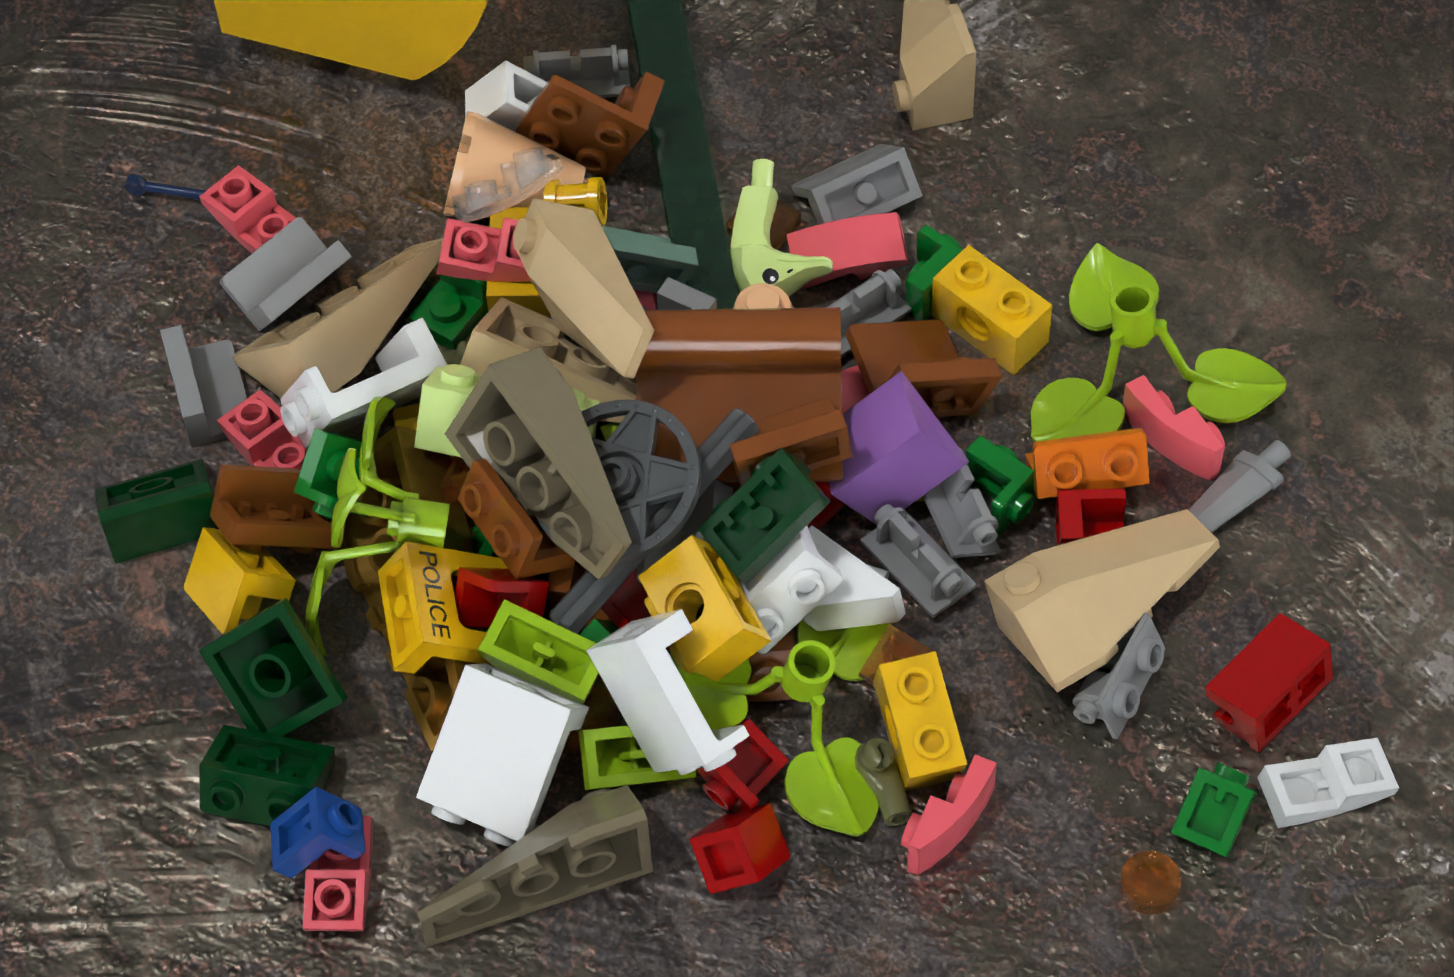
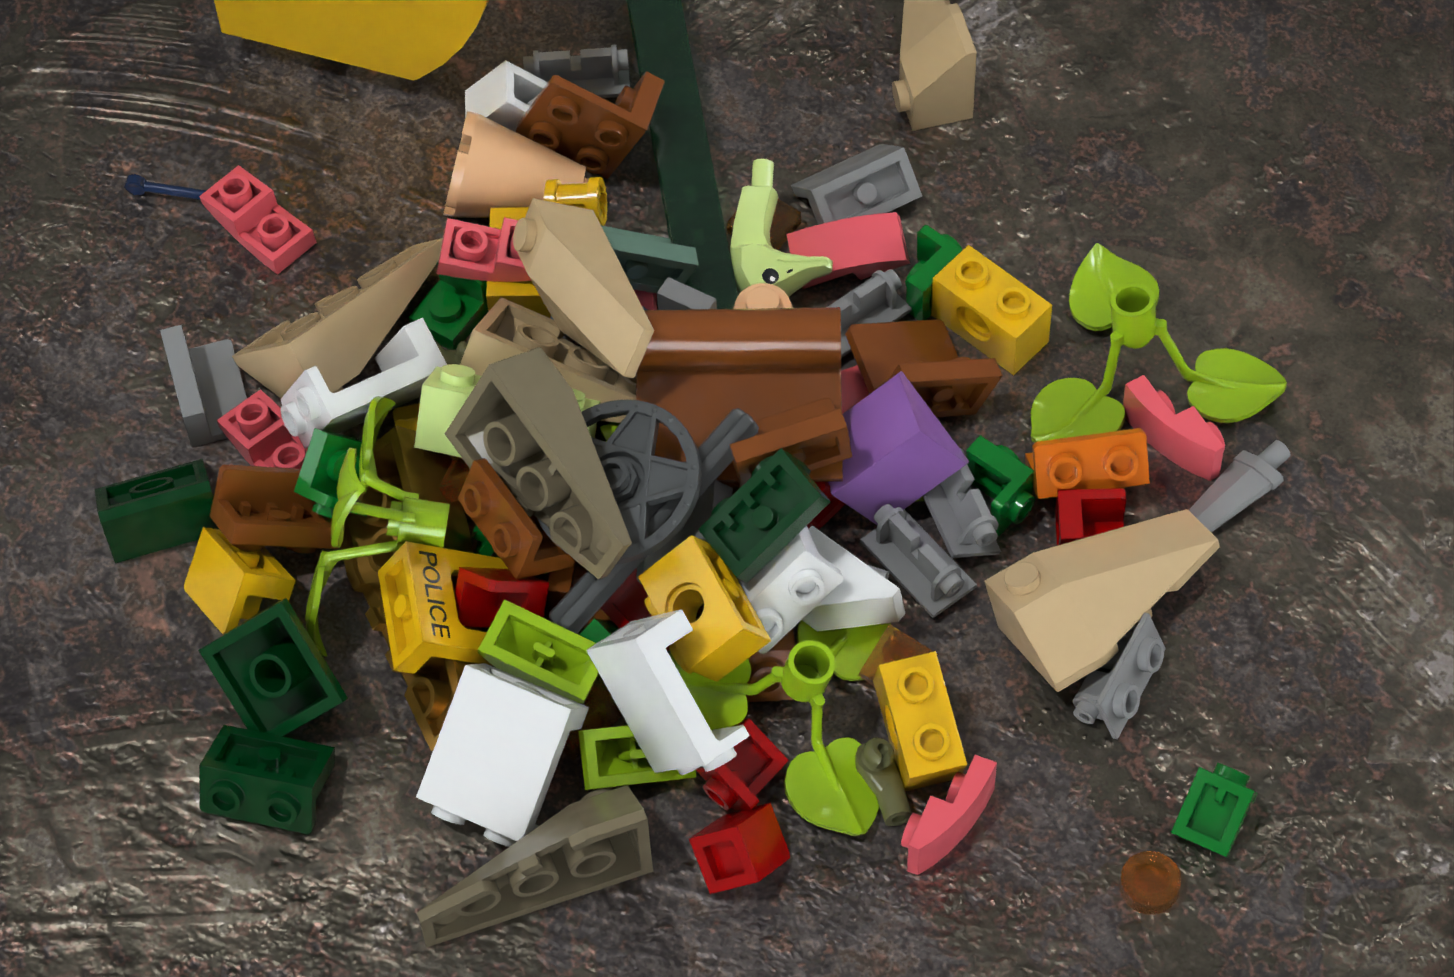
light grey panel [220,217,352,331] -> none
blue bracket [270,787,365,879] -> none
coral slope [303,816,374,931] -> none
clear slope [451,147,563,223] -> none
red hinge [1205,613,1333,753] -> none
white slope [1257,738,1399,828] -> none

